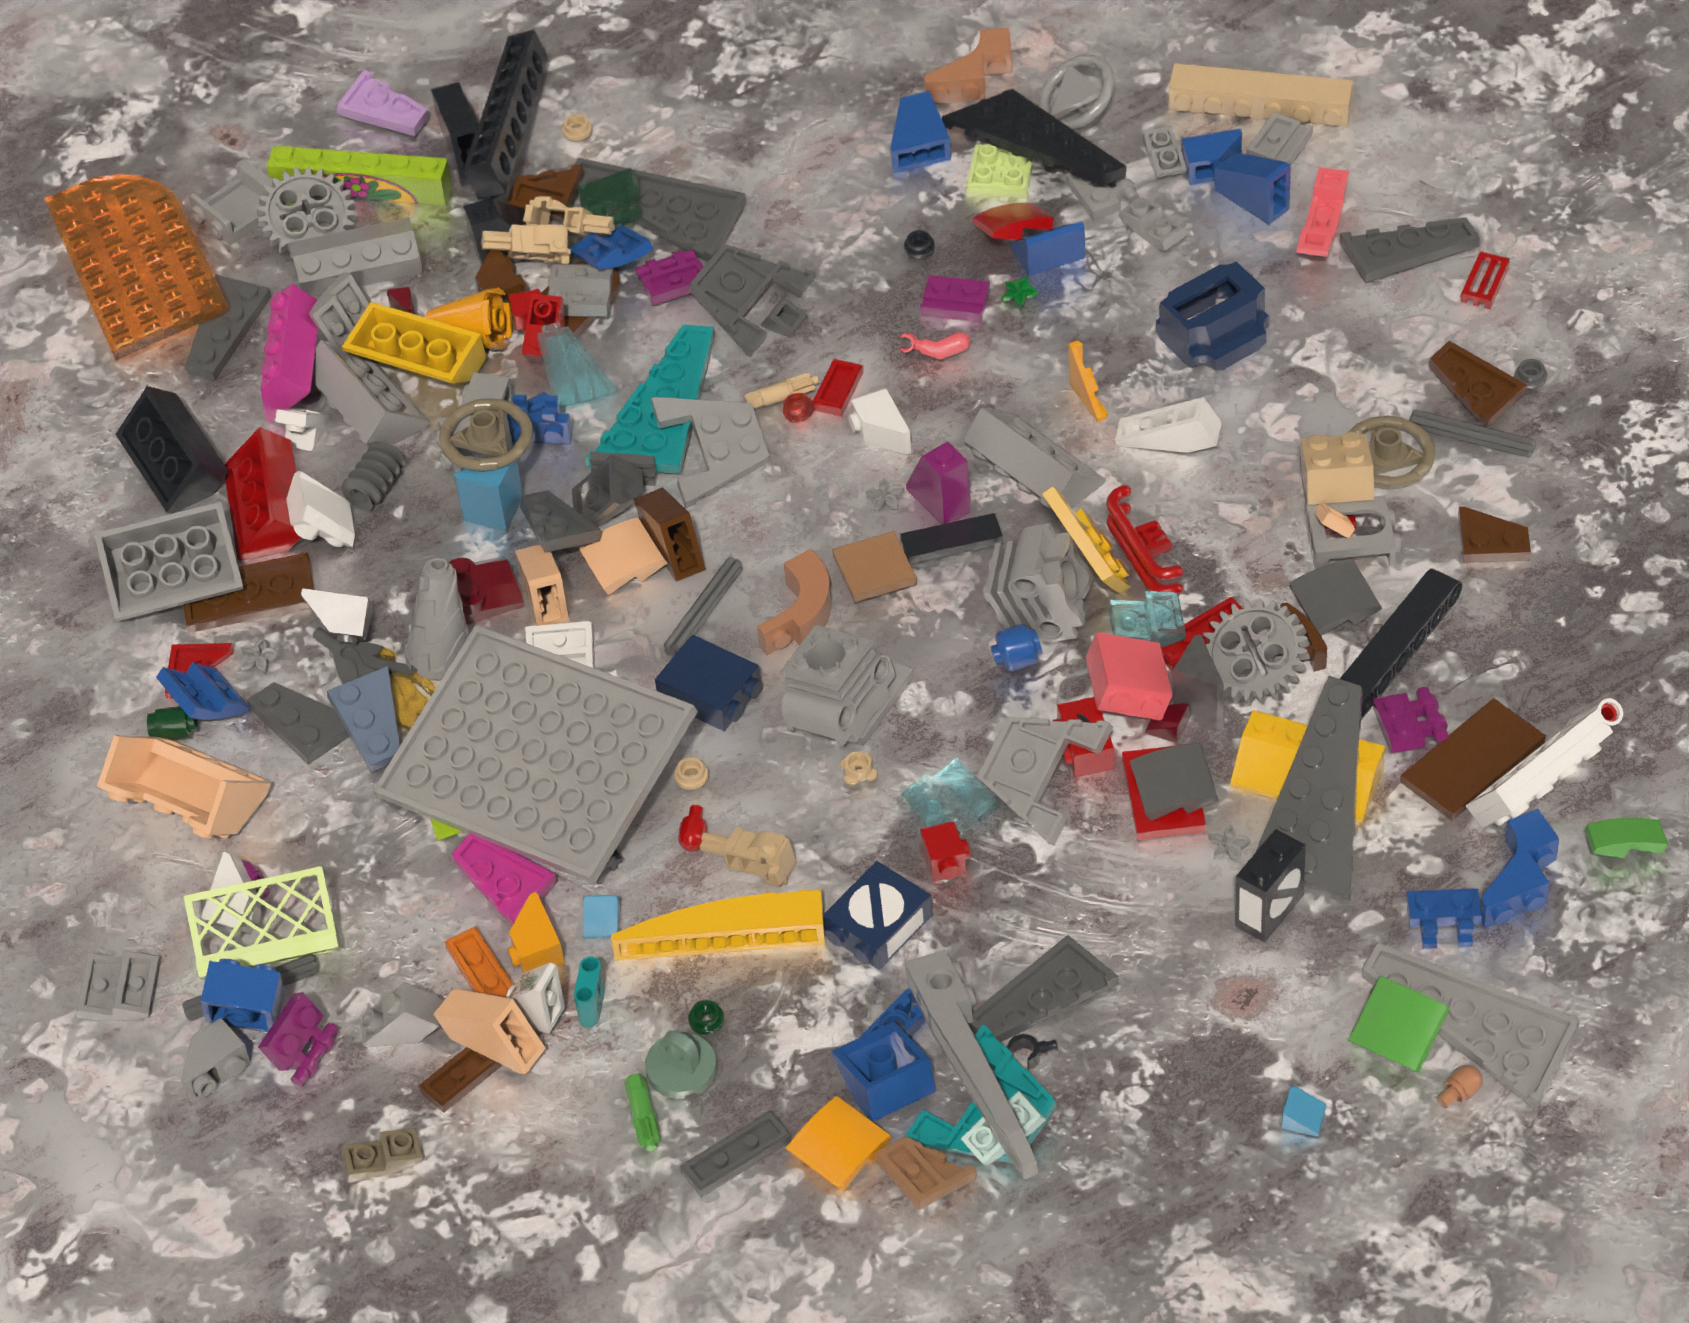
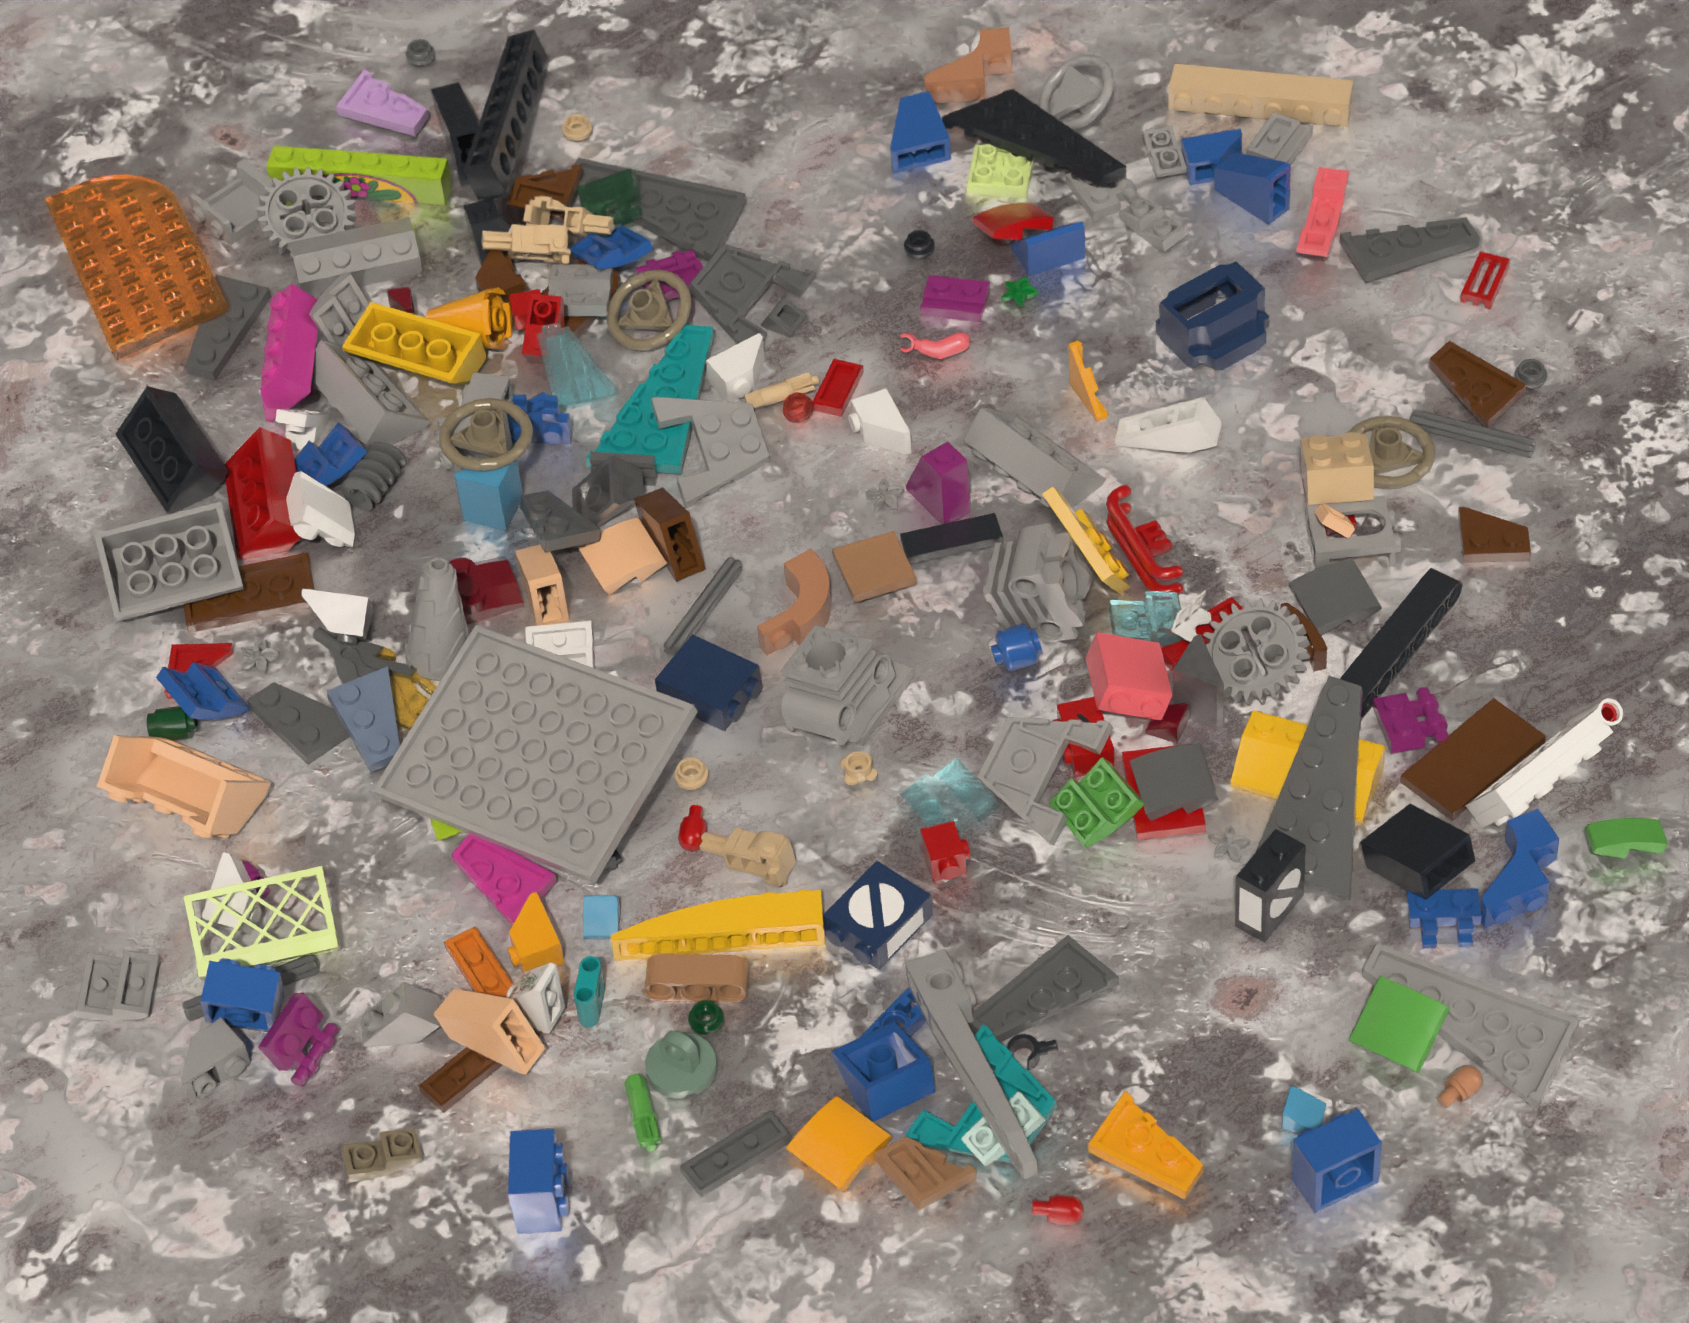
none -> blue slope [294,422,367,486]
none -> dark grey plate [406,39,435,66]
none -> blue brick [508,1129,569,1234]
none -> dark tan piece [607,270,692,351]
none -> medium nougat beam [644,954,749,1003]
none -> white slope [706,333,765,402]
none -> red cylinder [1031,1194,1084,1225]
none -> bright green slope [1049,758,1145,848]
none -> light orange wing [1088,1091,1204,1200]
none -> white piece [1171,590,1211,642]
none -> blue brick [1292,1109,1382,1213]
none -> black brick [1360,803,1476,900]

